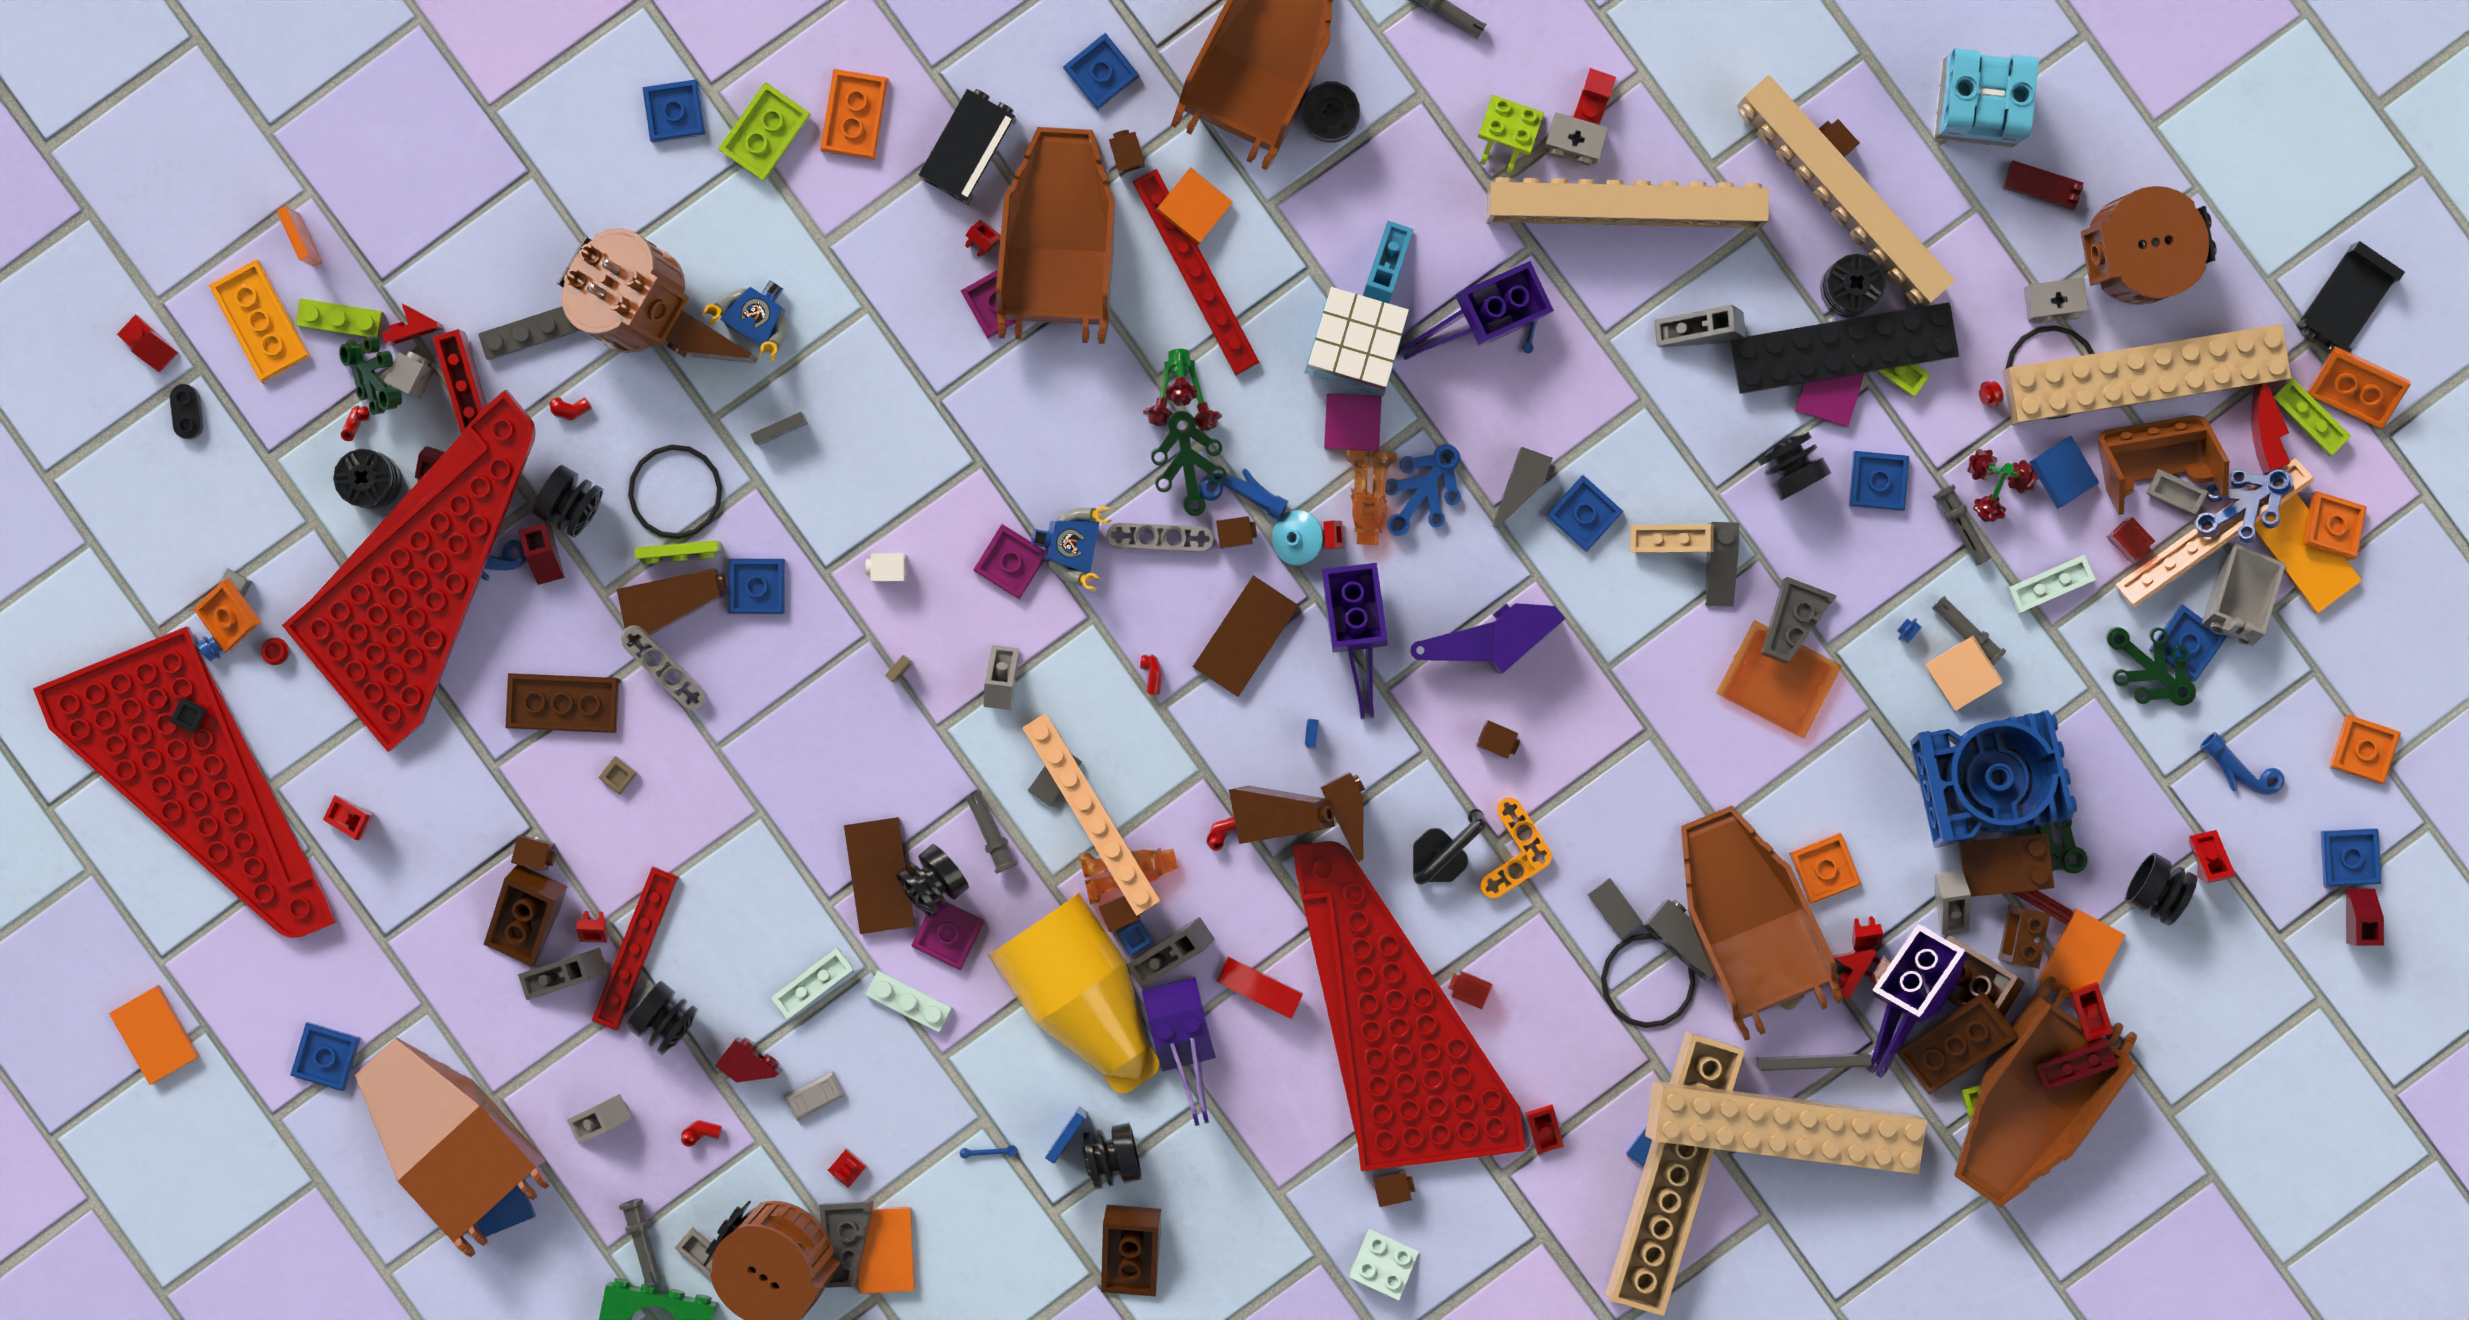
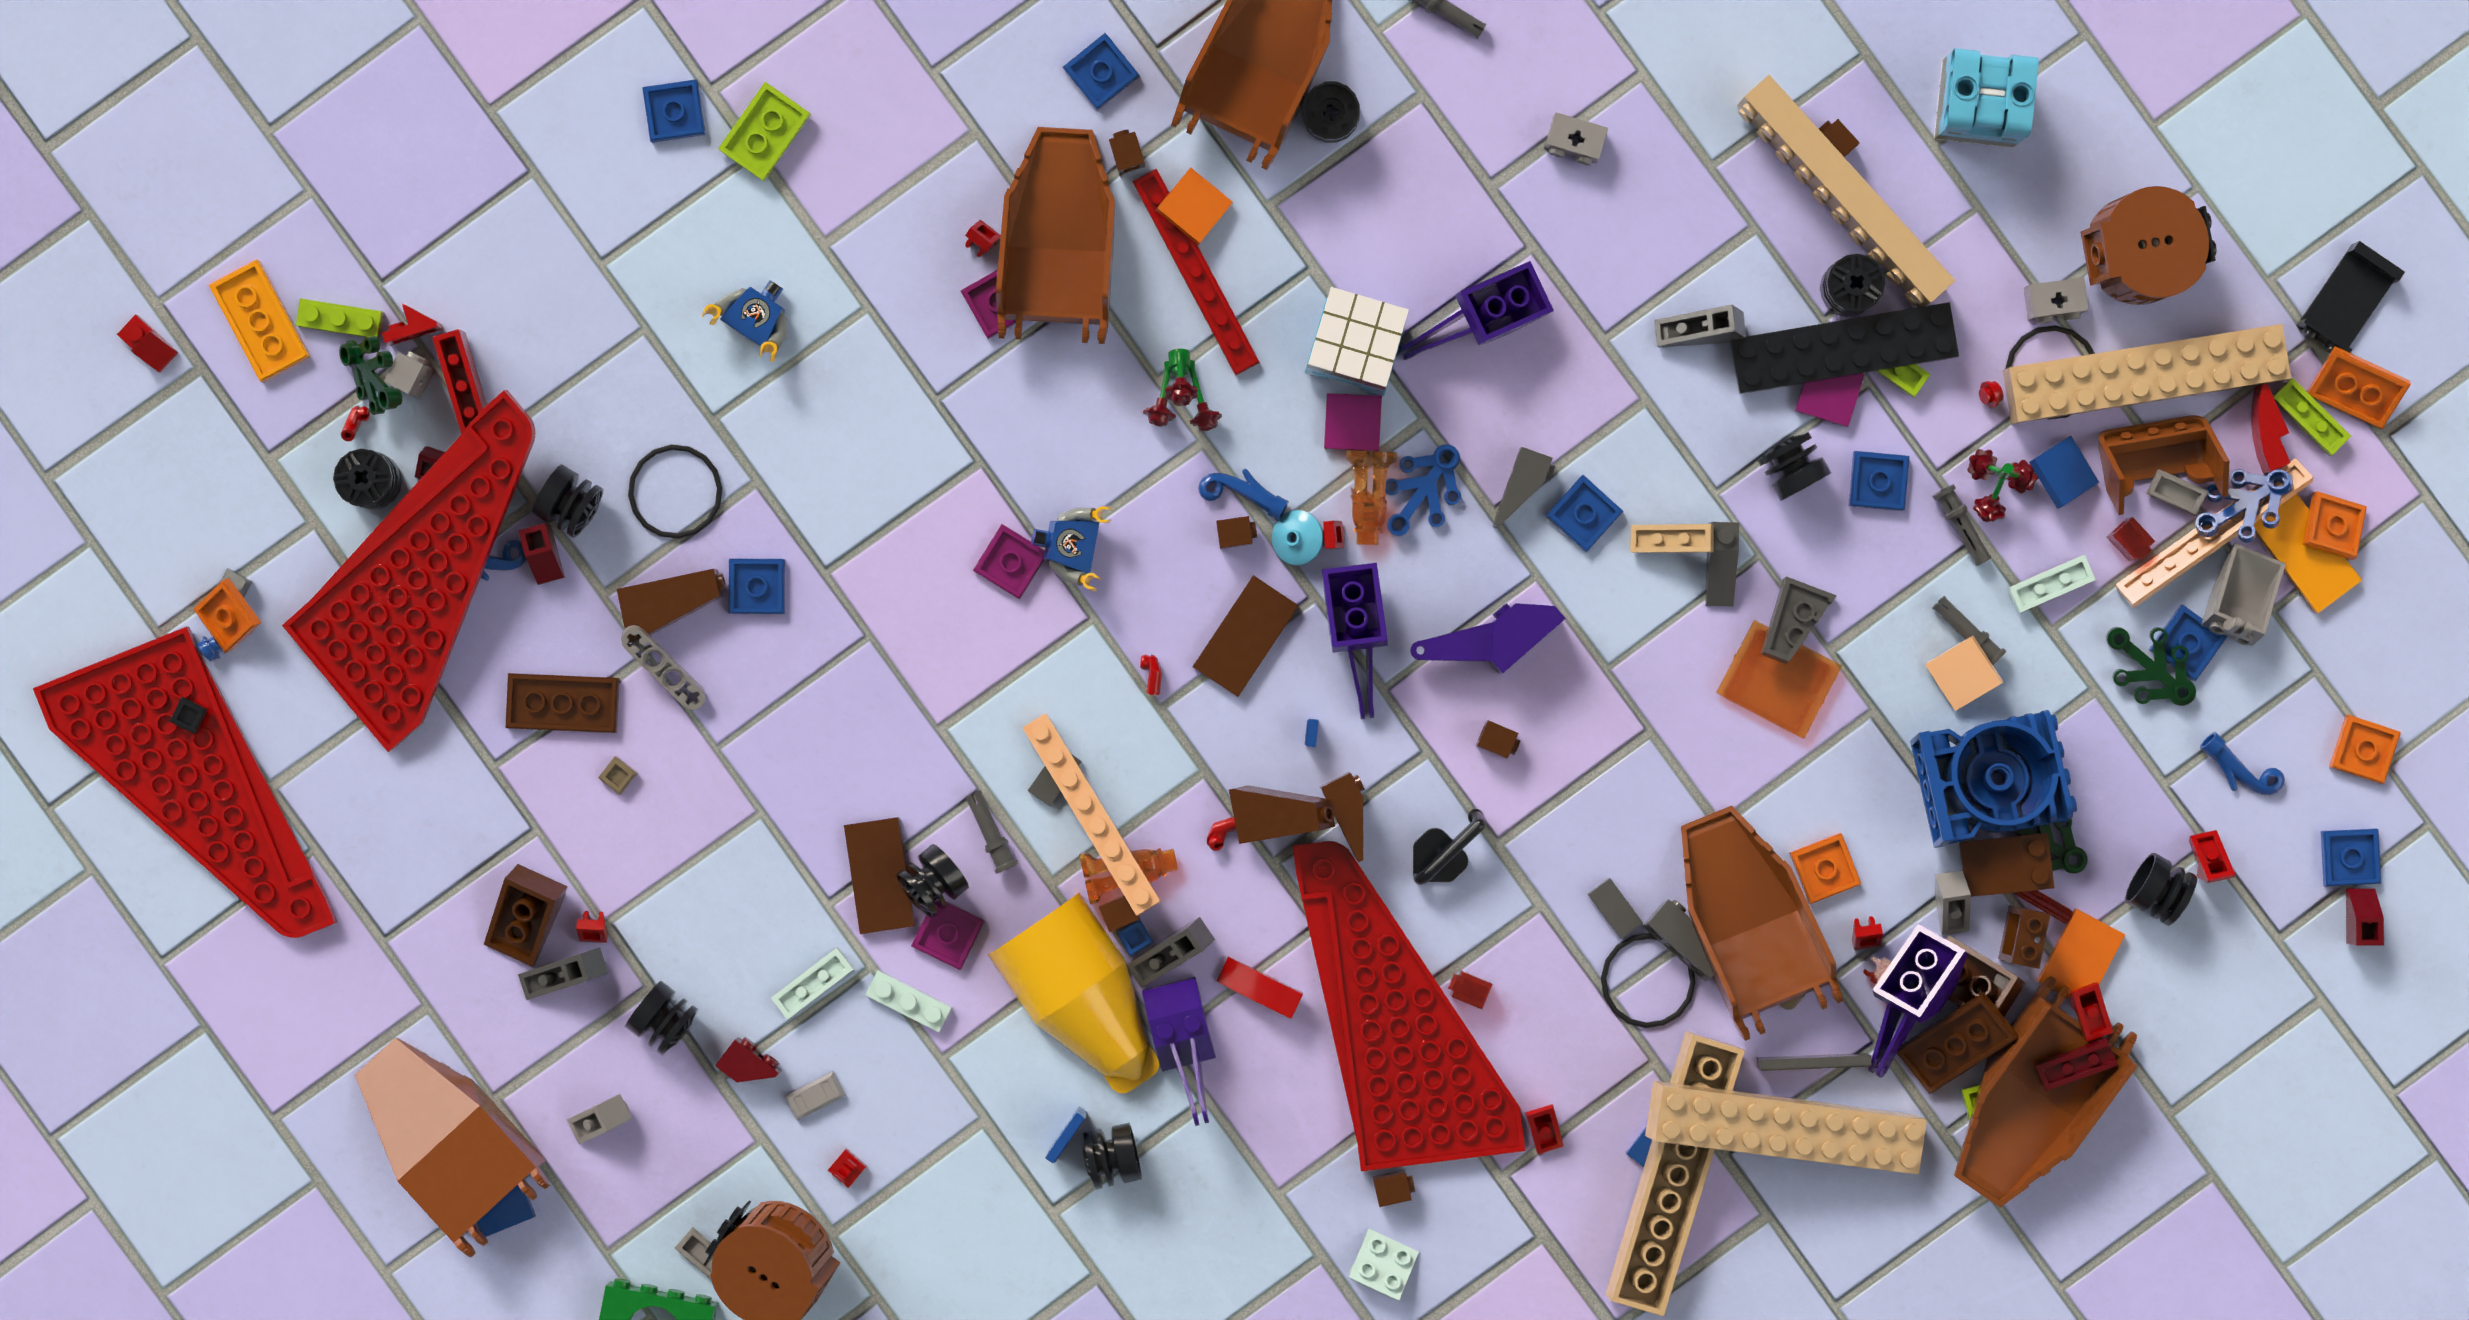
orange tile [109,985,200,1085] -> none
black plate [170,384,203,440] -> none
red plate [261,638,289,665] -> none
orange tile [277,206,323,267] -> none
blue tile [290,1022,361,1091] -> none
red slope [323,795,374,841] -> none
dark grey plate [478,306,581,361] -> none
reddish brown brick [511,835,557,871] -> none
red arm [549,397,592,421] -> none
piece [557,228,690,353] -> none
red tile [591,866,679,1031] -> none
dark grey pin [619,1198,662,1284] -> none
lime plate [634,540,722,564] -> none
reddish brown slope [666,310,758,363] -> none
red arm [681,1120,722,1147] -> none
dark grey tile [750,412,808,446] -> none
dark grey wing [819,1201,874,1288] -> none
orange tile [820,69,889,160] -> none
orange tile [858,1207,915,1294] -> none
white brick [866,553,906,582] -> none
dark tan tile [885,655,913,682] -> none
black panel [918,89,1017,205] -> none
blue hinge [959,1145,1017,1159] -> none
light grey slope [983,645,1019,710] -> none
reddish brown slope [1101,1205,1162,1297] -> none
light grey beam [1106,523,1214,552] -> none
dark green plant [1151,411,1227,516] -> none
dark azure slope [1363,221,1414,303] -> none
lime plate [1477,94,1544,174] -> none
light orange beam [1480,797,1552,898] -> none
tan brick [1486,177,1769,228] -> none
blue hinge [1522,321,1537,354] -> none
red slope [1573,68,1616,125] -> none
red slope [1833,948,1877,1000] -> none
blue plate [1897,618,1922,644] -> none
dark red hinge [2003,160,2084,210] -> none

